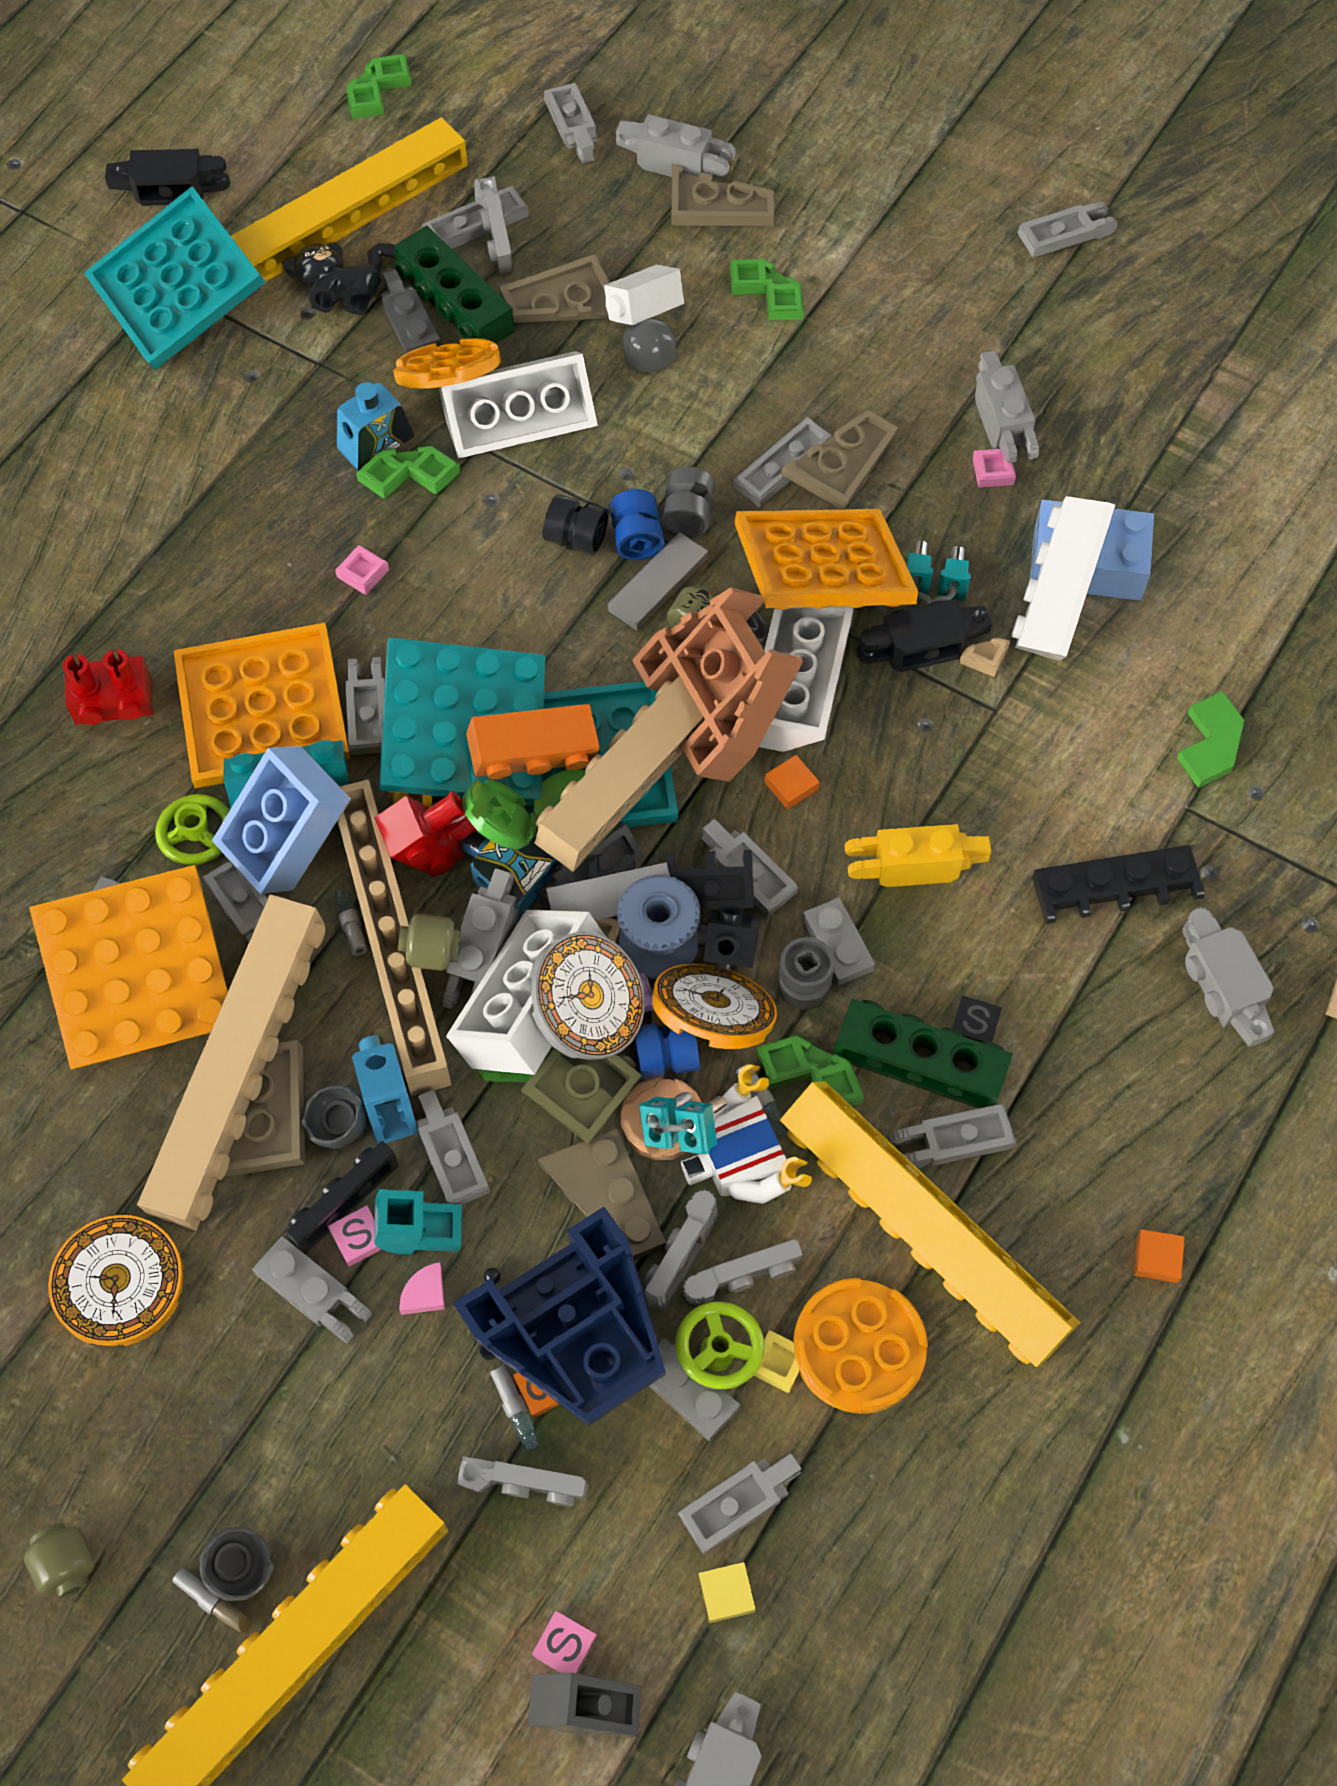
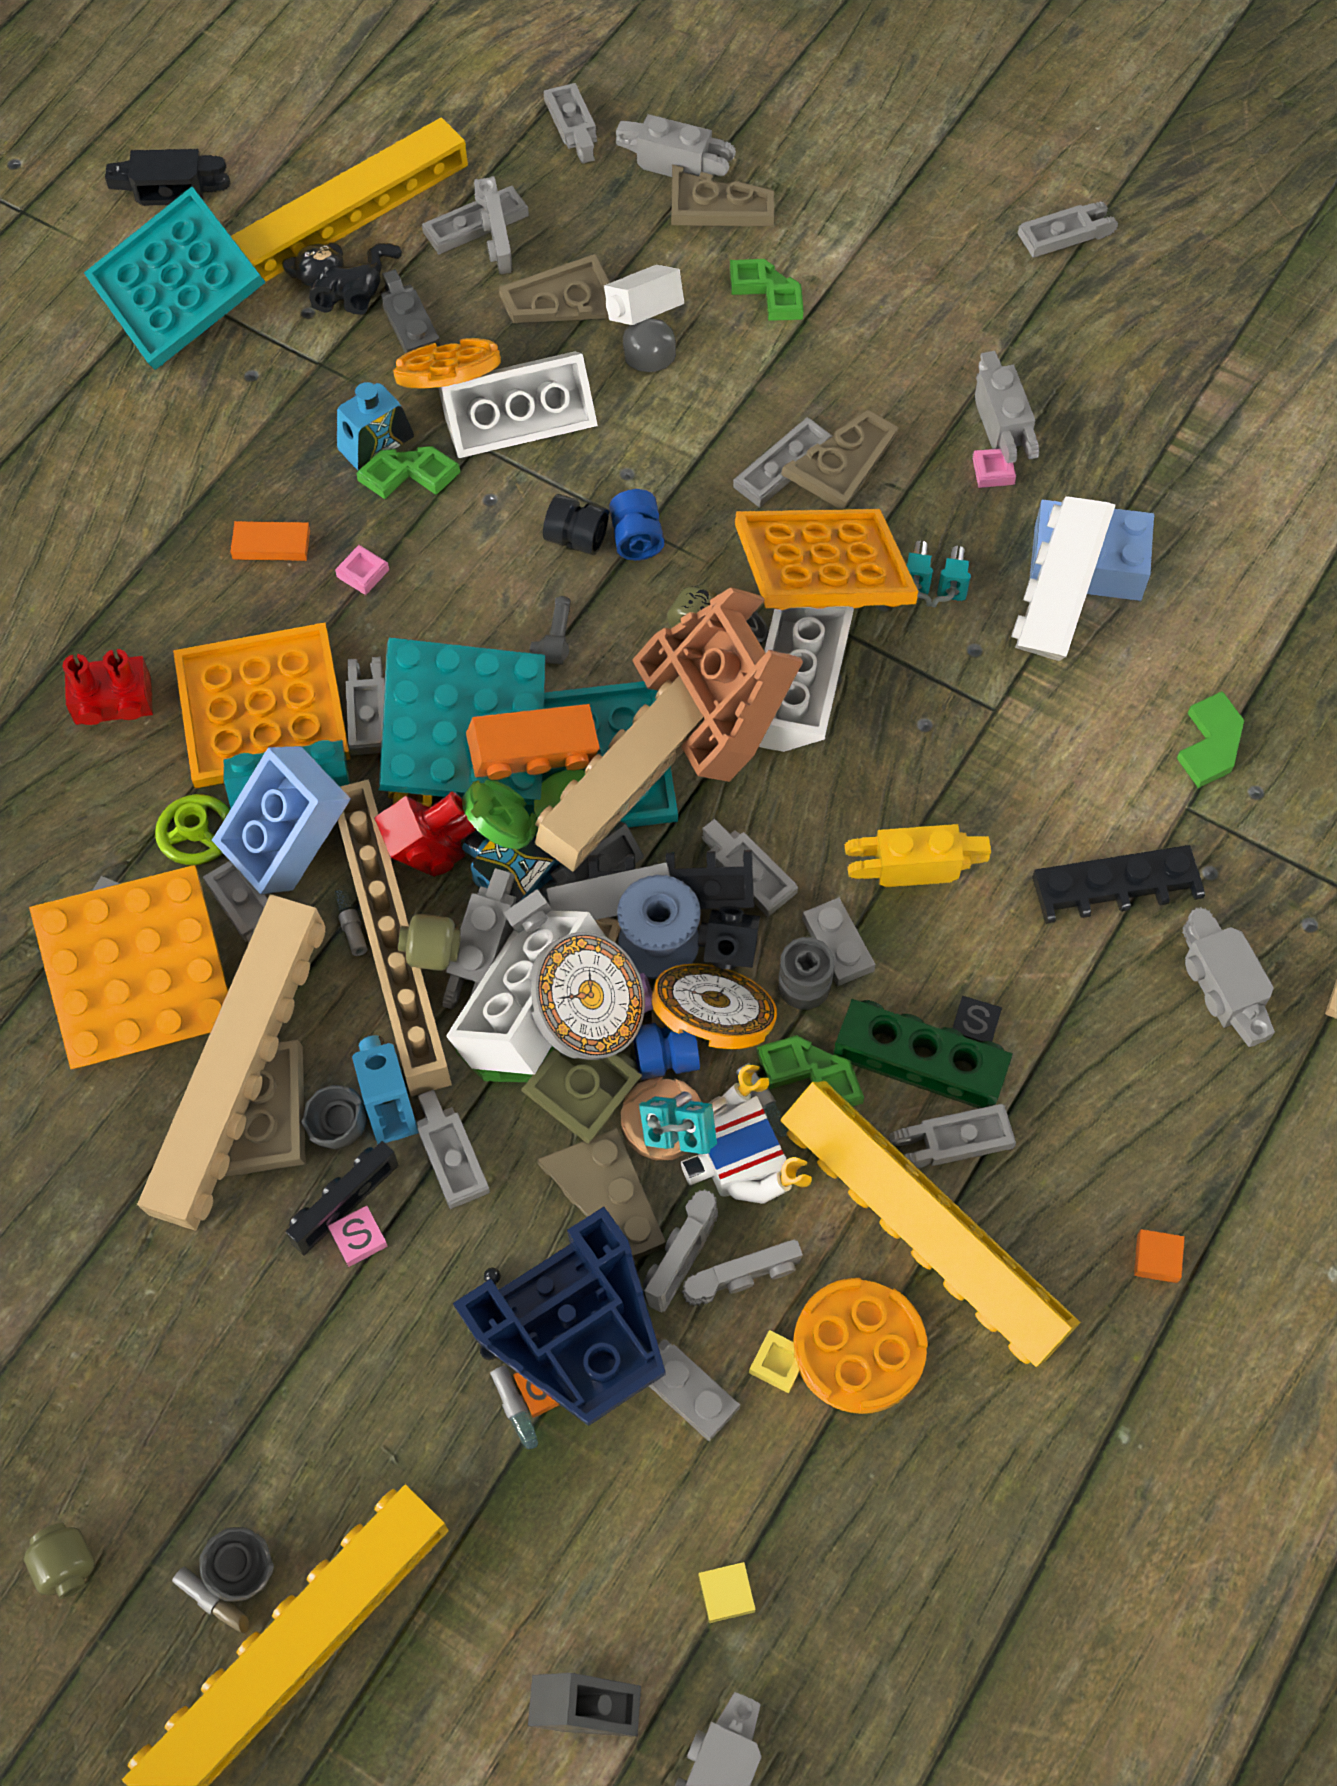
tile [48,1215,184,1346] -> none
light grey hinge [252,1236,372,1343] -> none
bright green tile [346,54,412,119] -> none
teal brick [374,1189,462,1255] -> none
dark green brick [394,226,515,343] -> none
bright pink tile [399,1262,445,1315] -> none
light grey hinge [457,1456,589,1507] -> none
bright pink tile [532,1611,597,1674] -> none
light grey tile [608,532,708,631] -> none
dark grey wheel [661,466,715,538] -> none
lime piece [675,1302,765,1389] -> none
light grey hinge [678,1453,801,1555] -> none
orange tile [764,755,820,810] -> none
black hinge [857,599,992,672] -> none
tan tile [959,638,1010,677] -> none
none -> orange tile [230,521,310,561]
none -> light grey plate [503,889,553,933]
none -> dark grey piece [530,596,571,665]

